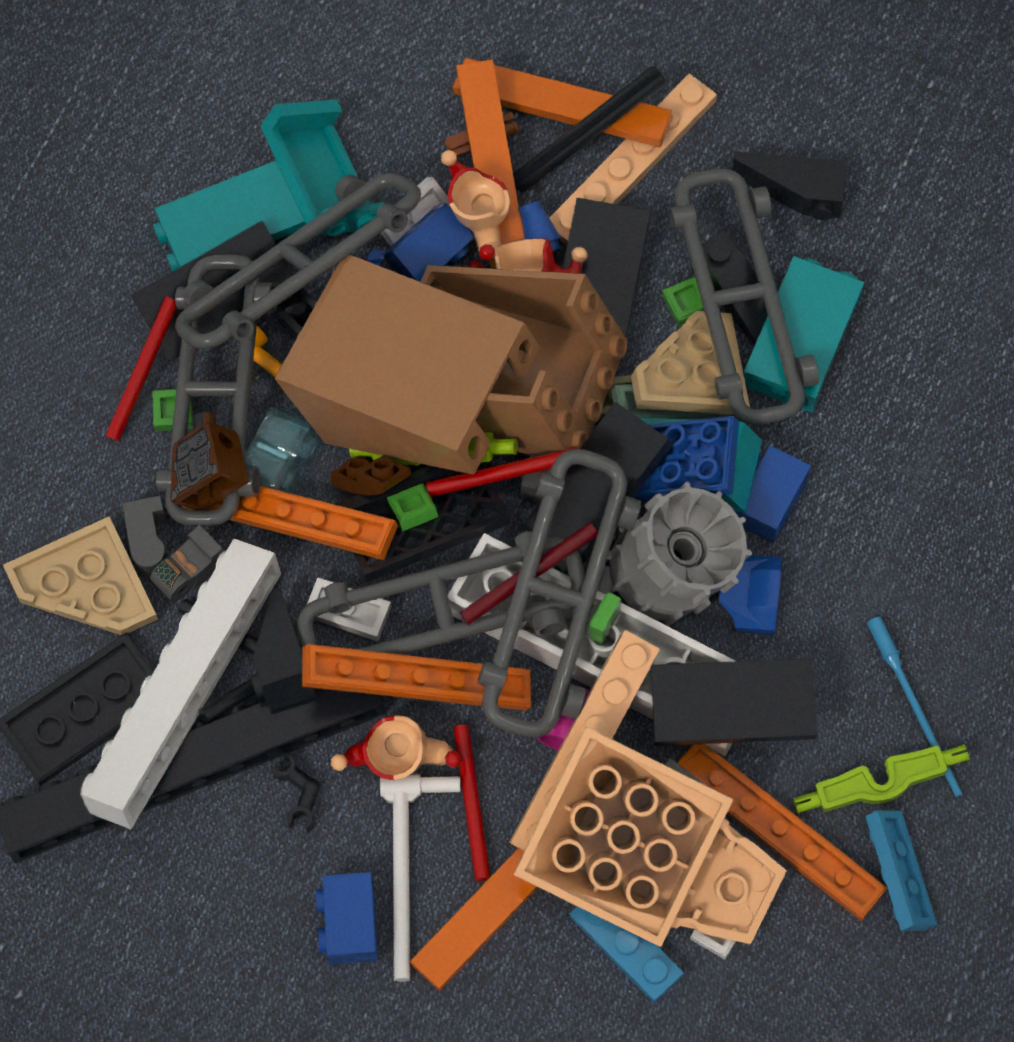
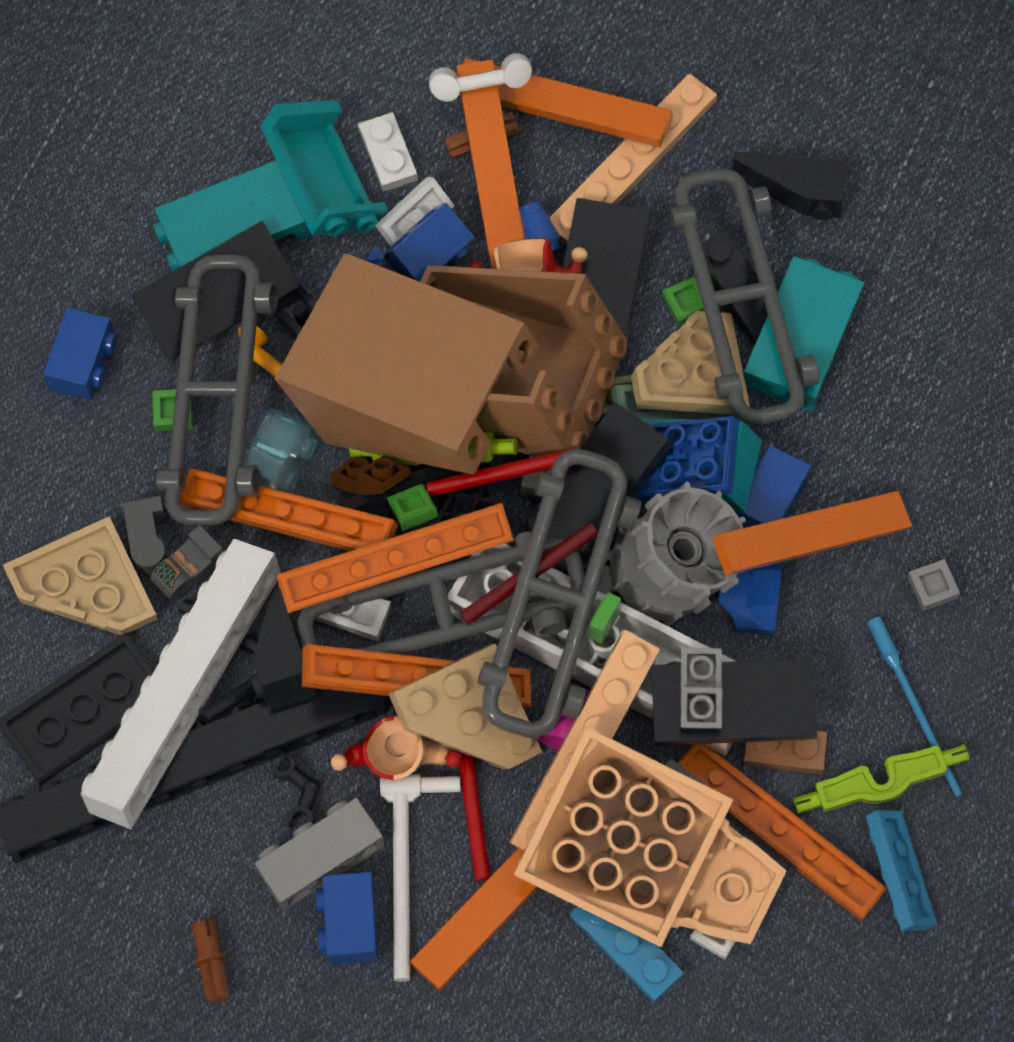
red bar [105,296,177,442] -> none
reddish brown torso [170,412,249,510] -> none
dark grey bar [175,173,421,349] -> none
light nougat piece [441,150,511,261] -> none
black axle [513,66,666,192] -> none
none -> blue brick [43,308,118,400]
none -> dark orange axle [191,920,229,1003]
none -> light grey brick [254,798,385,912]
none -> orange tile [276,503,514,613]
none -> white plate [358,112,418,192]
none -> tan plate [388,644,542,769]
none -> white bar [429,53,532,102]
none -> light grey slope [681,648,722,729]
none -> orange tile [712,491,912,576]
none -> medium nougat plate [743,731,827,775]
none -> light grey plate [907,559,960,612]

